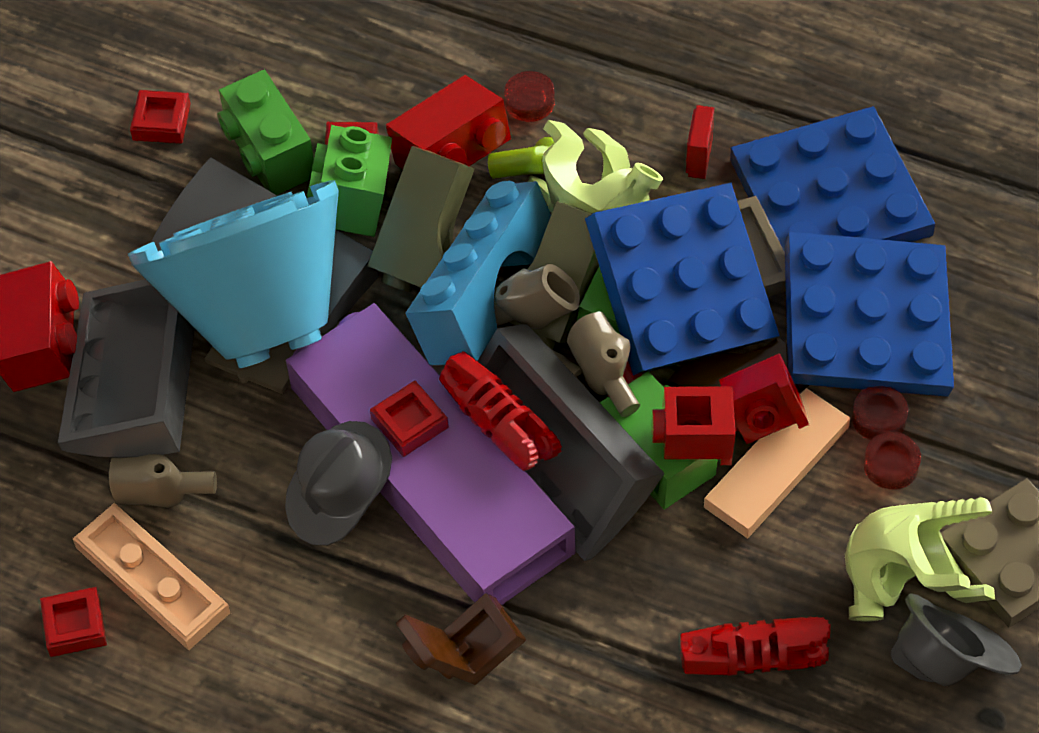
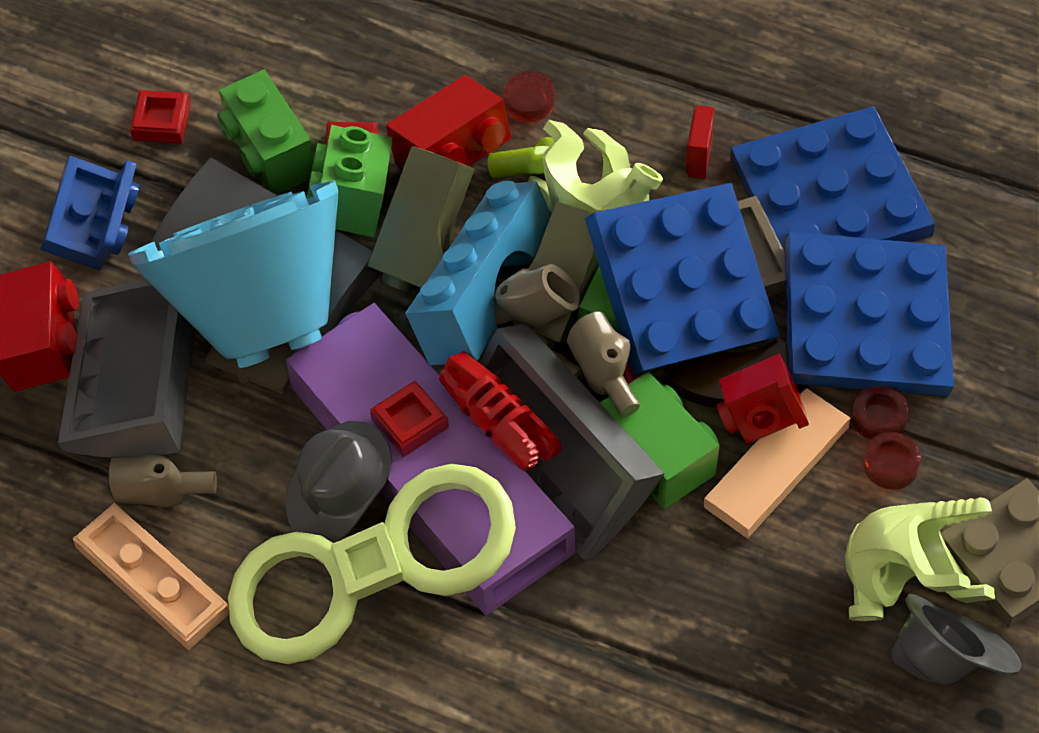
red tile [40,587,107,657] -> none
reddish brown bracket [396,593,526,685] -> none
red brick [651,386,736,465] -> none
red hinge [680,616,831,676] -> none
none -> blue bracket [40,156,140,271]
none -> yellowish green bar [228,463,516,664]

